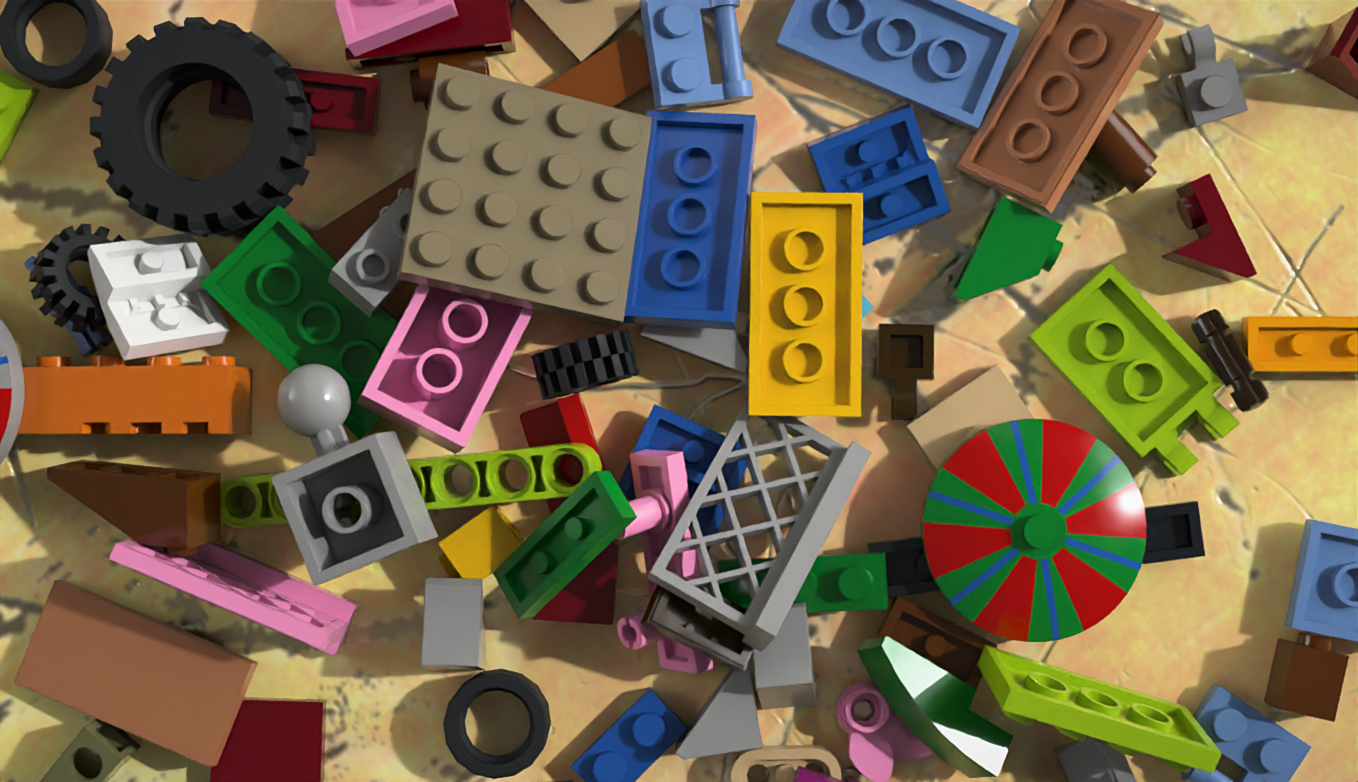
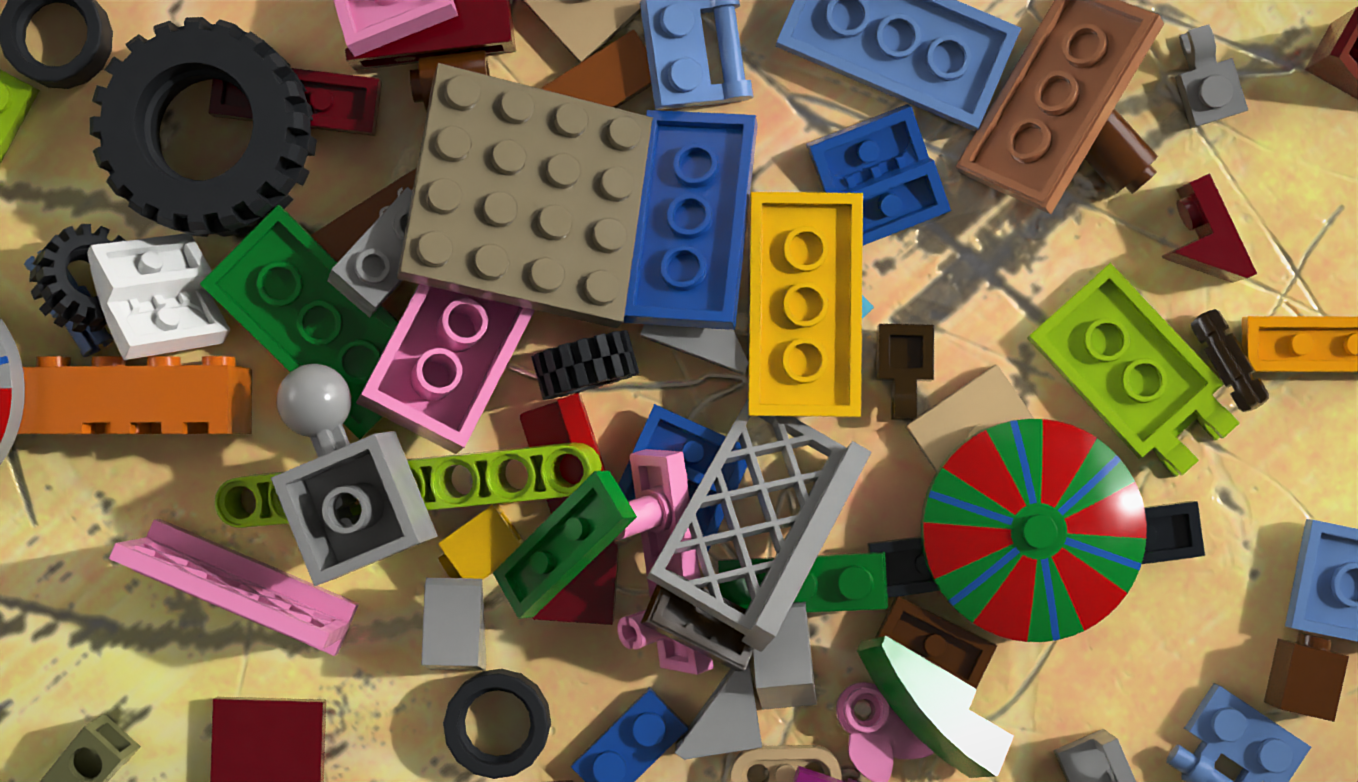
nougat tile [13,580,258,768] -> none
reddish brown slope [47,459,221,557] -> none
green slope [947,196,1063,304] -> none
lime plate [977,645,1222,773] -> none

